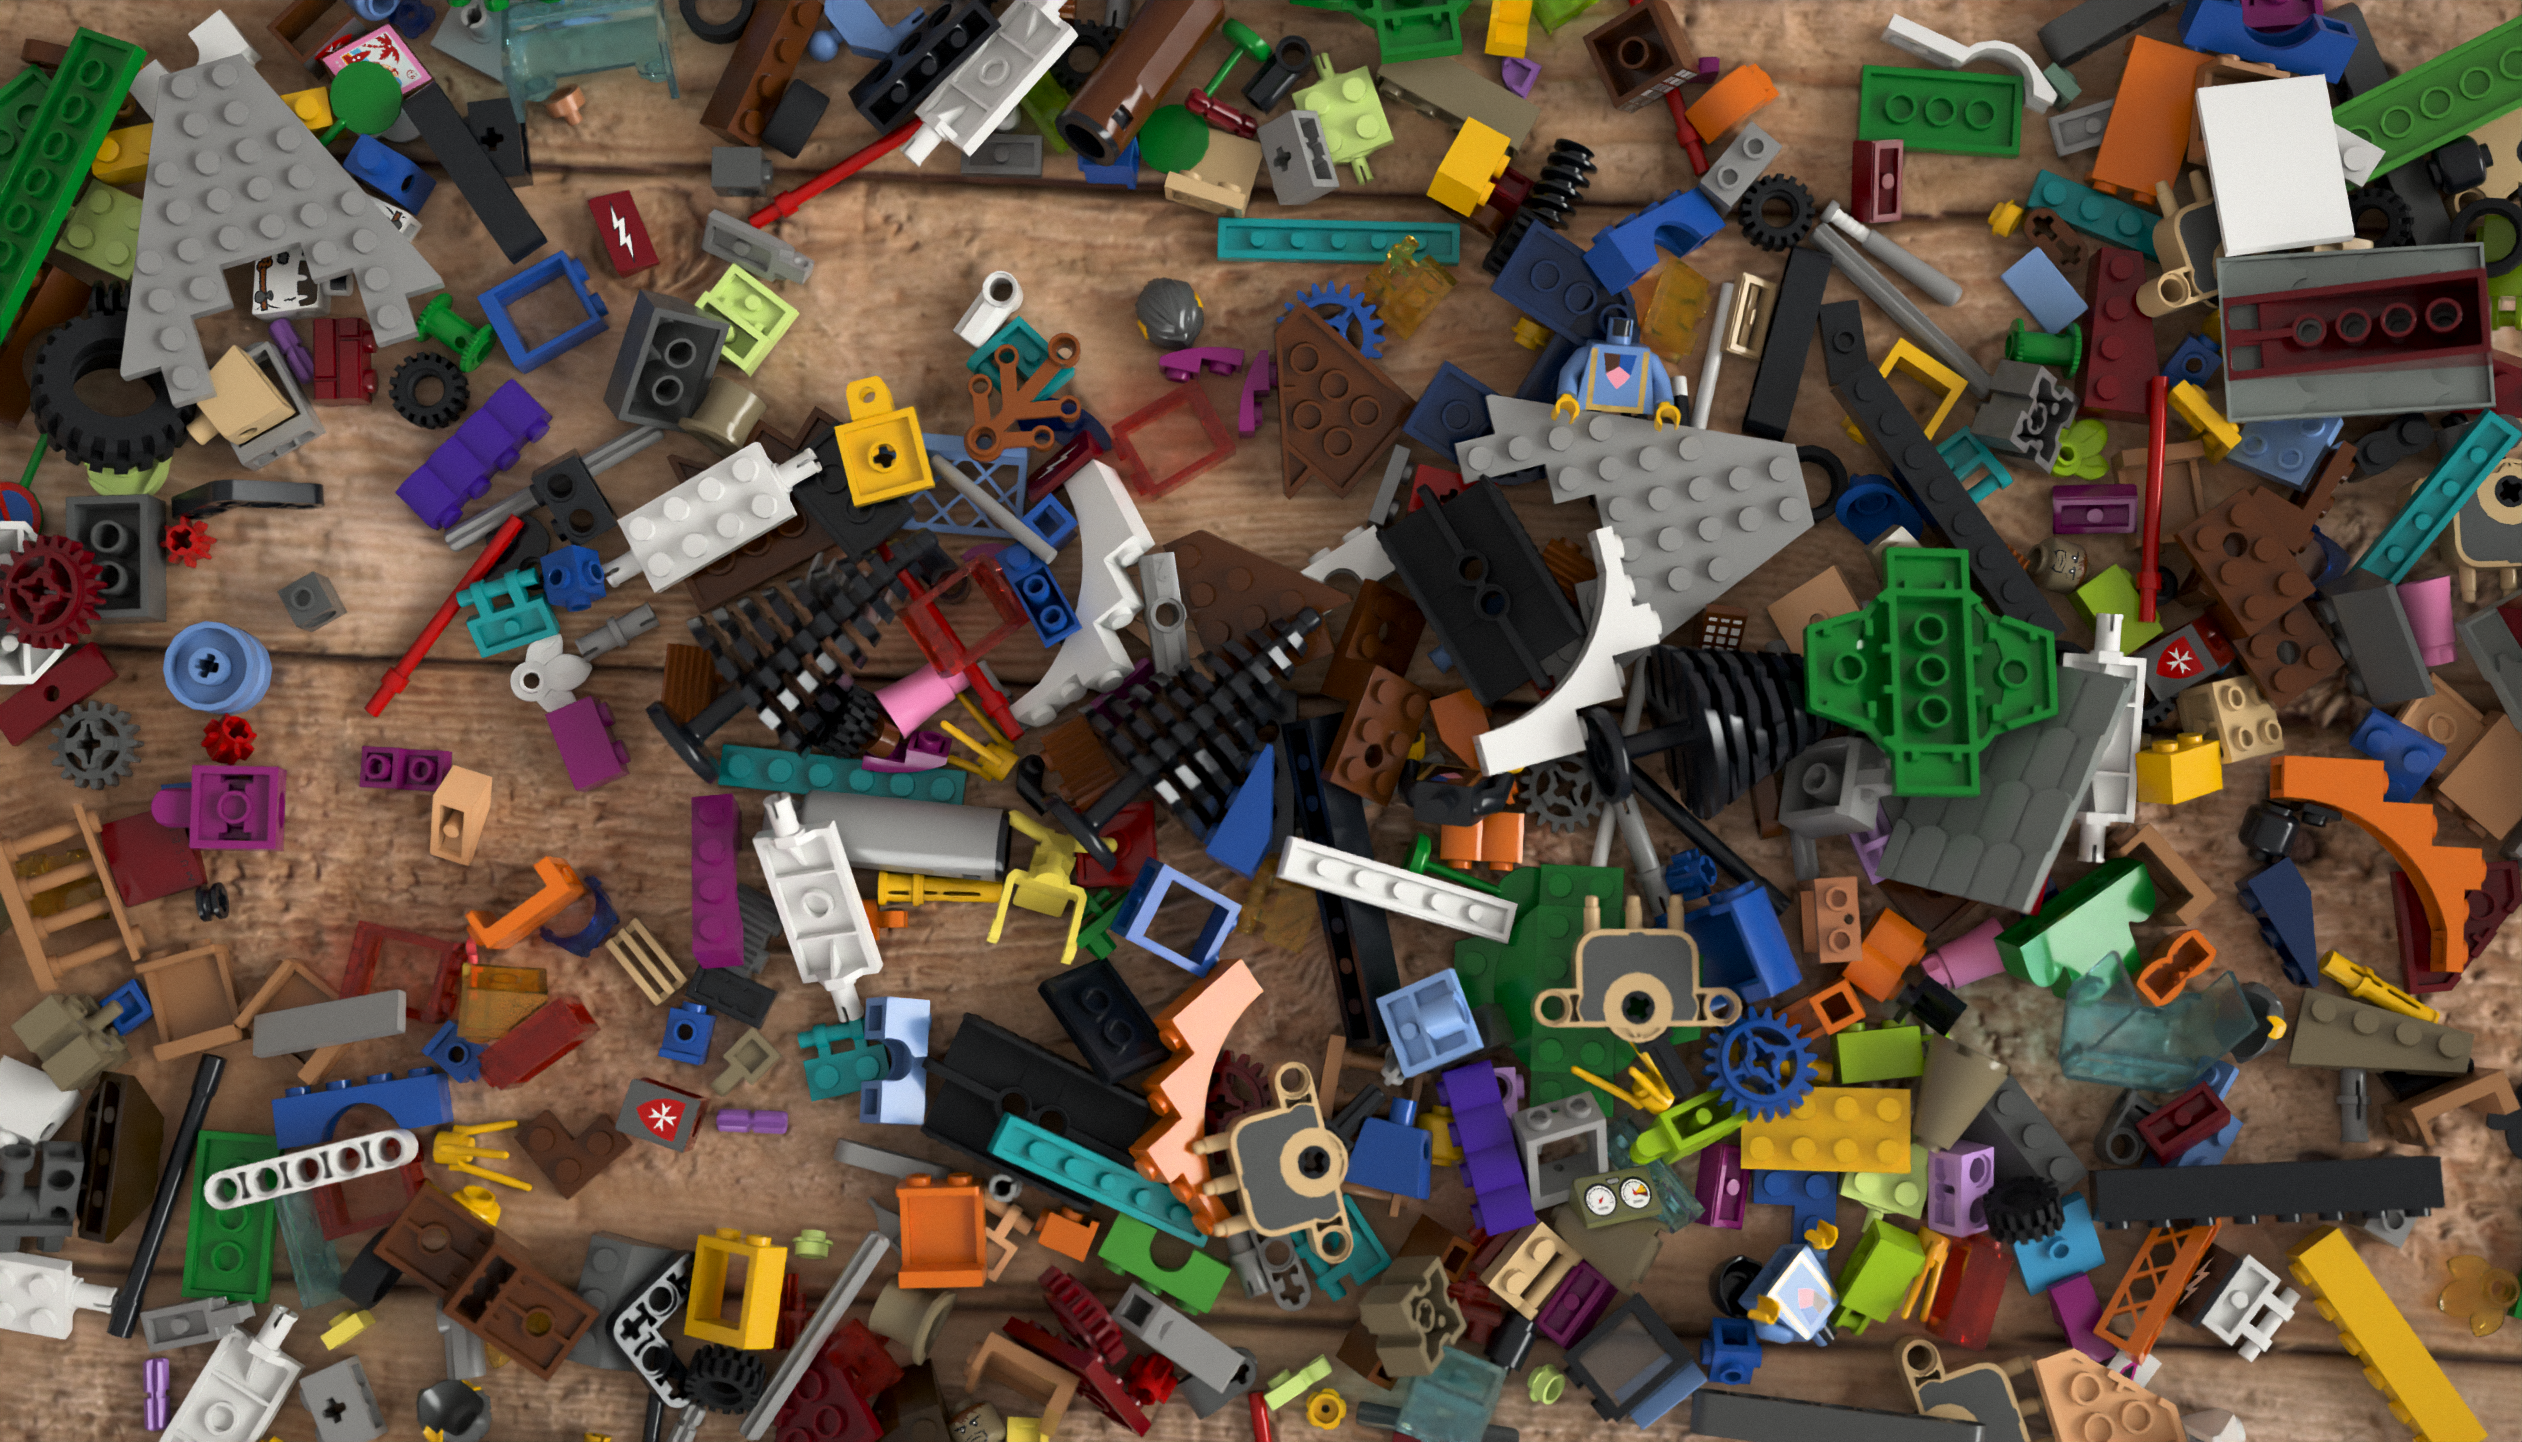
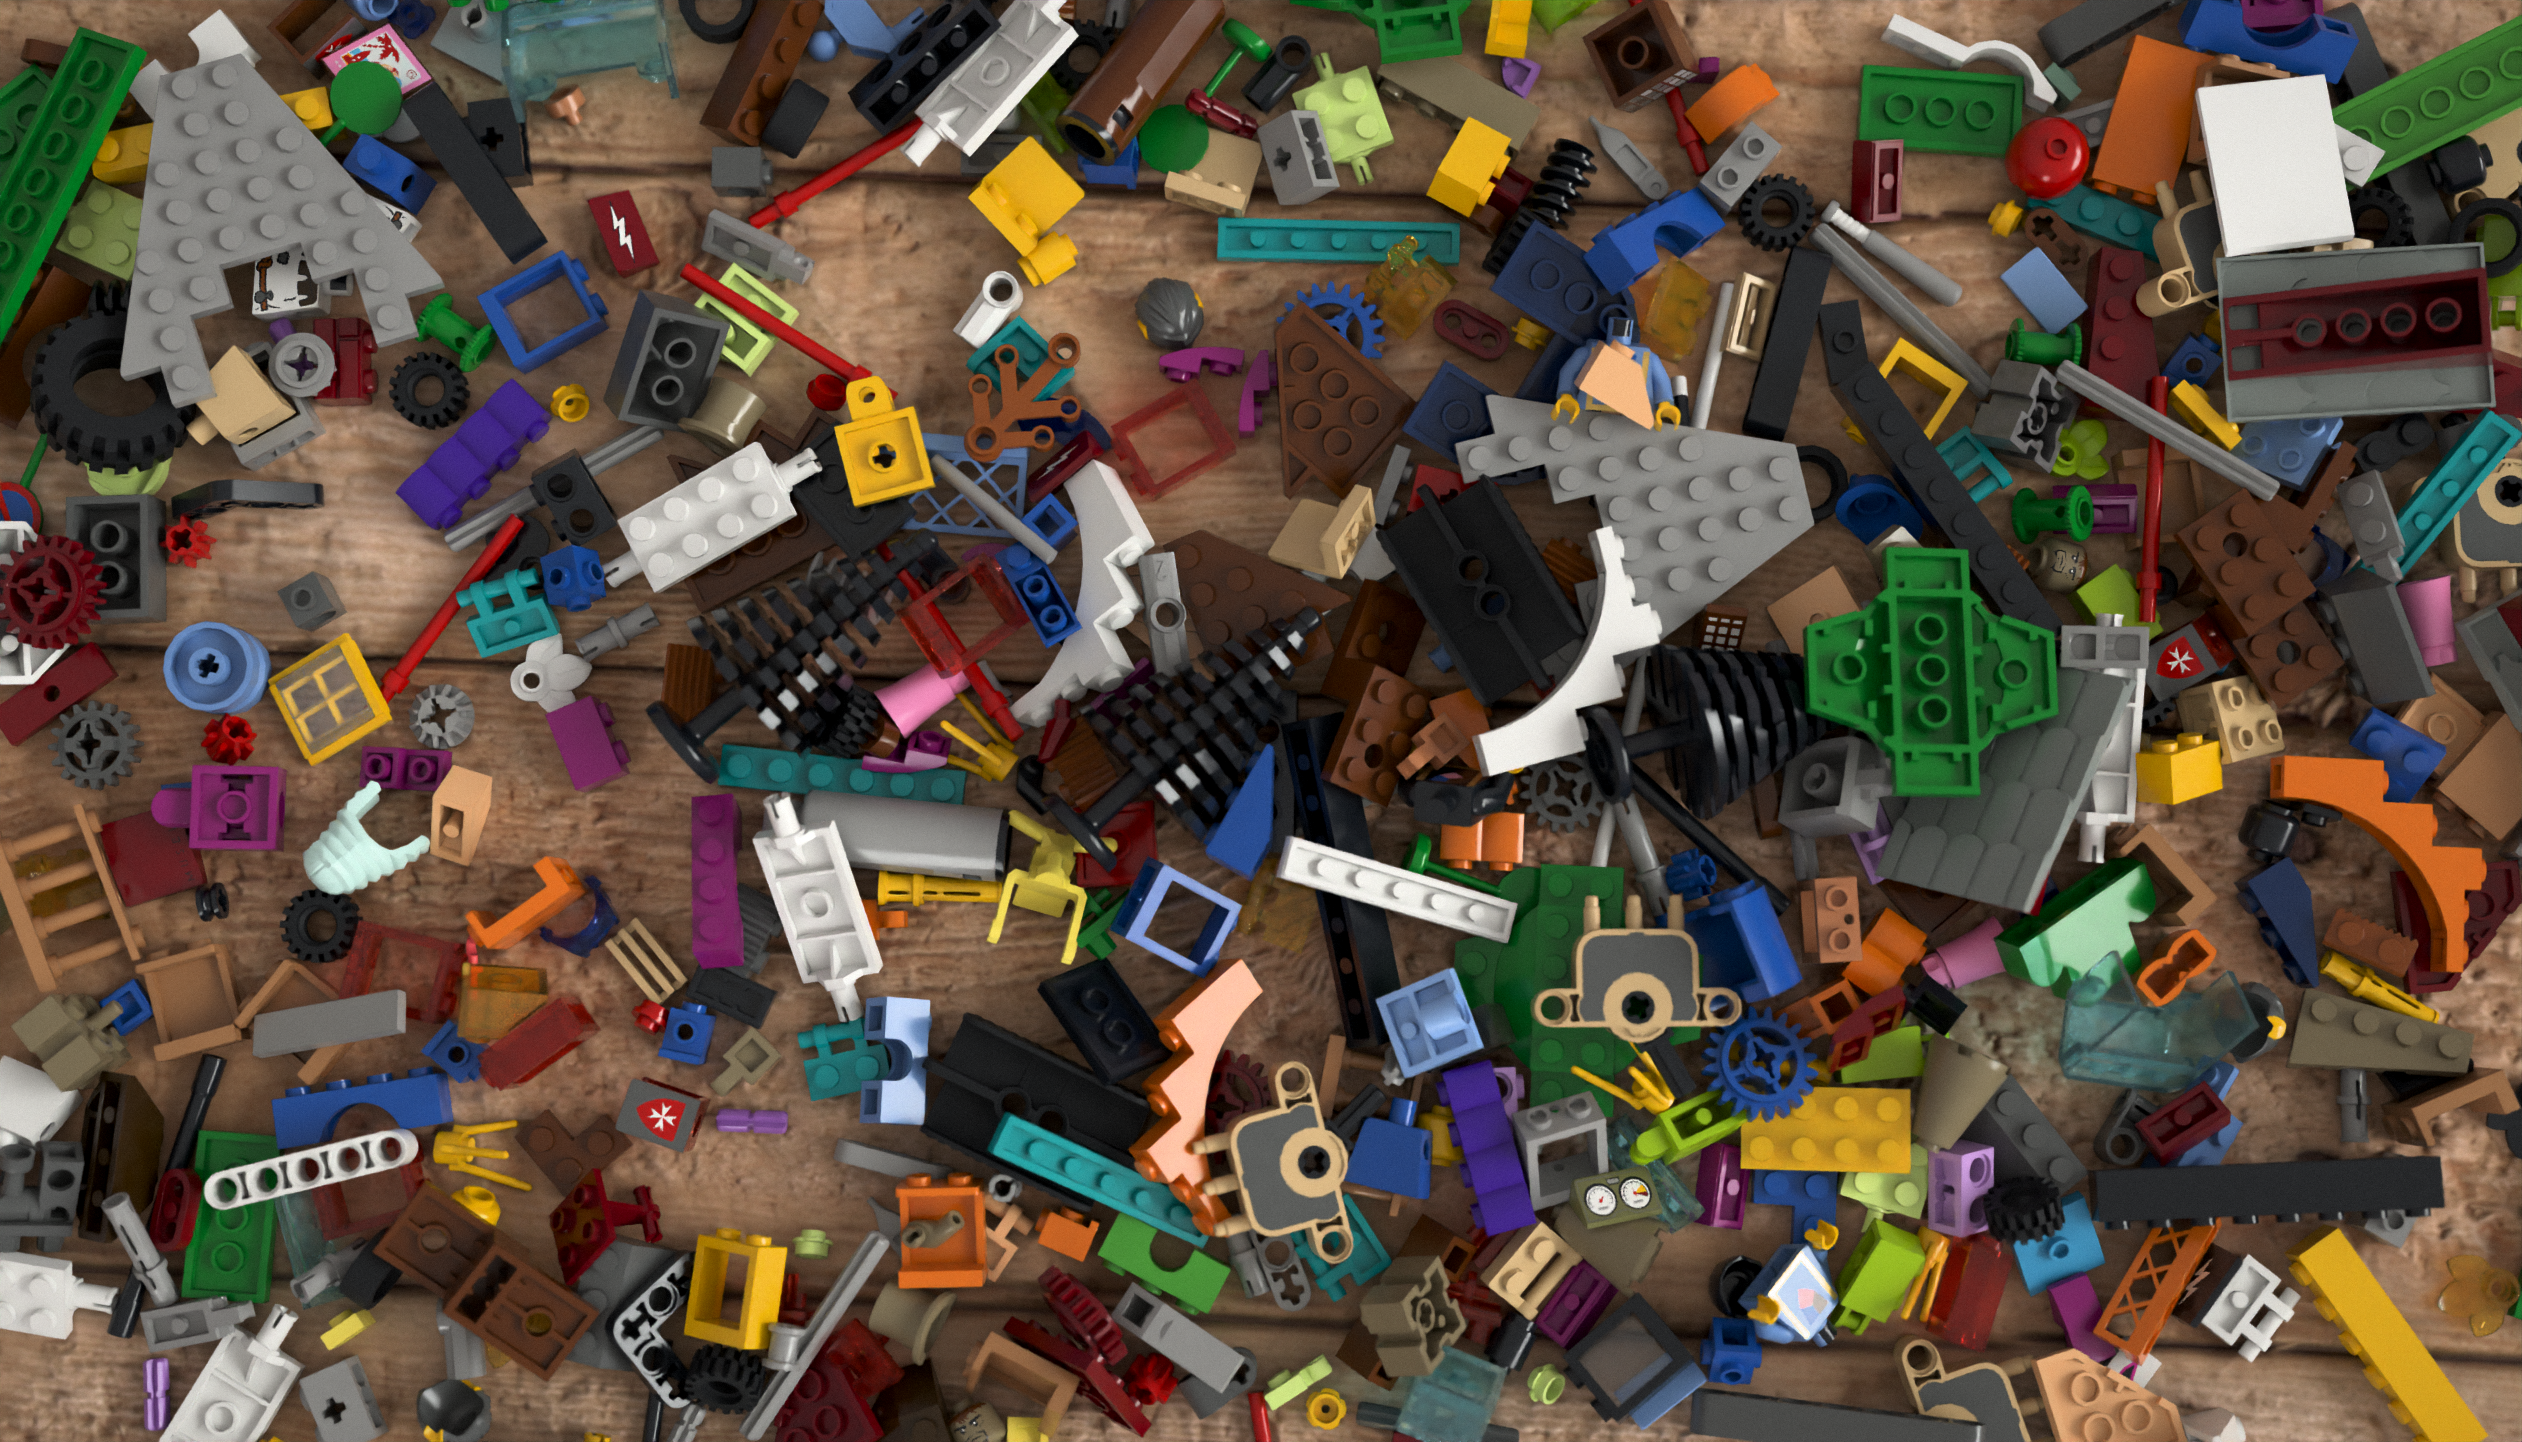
none -> light grey pin [101,1192,181,1308]
none -> dark red plate [149,1168,202,1252]
none -> clear piece [267,633,393,766]
none -> light grey gear [269,332,337,399]
none -> black tyre [280,888,364,963]
none -> light grey pin [290,1237,369,1303]
none -> light aqua hair [303,781,430,895]
none -> light grey gear [408,684,475,749]
none -> dark red plate [549,1168,663,1286]
none -> yellow plate [550,383,589,422]
none -> red plate [631,999,670,1036]
none -> red bar [680,263,898,401]
none -> light grey bush [762,1322,807,1372]
none -> red plate [806,374,847,411]
none -> dark tan arm [901,1210,965,1249]
none -> yellow bracket [968,135,1085,257]
none -> yellow brick [1016,231,1078,288]
none -> dark red bar [1037,699,1077,763]
none -> tan bracket [1268,484,1376,579]
none -> nougat plate [1396,712,1470,780]
none -> dark red plate [1433,299,1509,362]
none -> light nougat slope [1574,339,1654,430]
none -> light grey piece [1588,115,1668,203]
none -> dark red slope [1826,985,1906,1073]
none -> red cylinder [2004,116,2090,201]
none -> green hose [2011,485,2094,545]
none -> light grey axle [2054,360,2280,501]
none -> light grey slope [2061,625,2149,669]
none -> dark orange brick [2321,907,2419,979]
none -> light grey hinge [2336,469,2406,583]

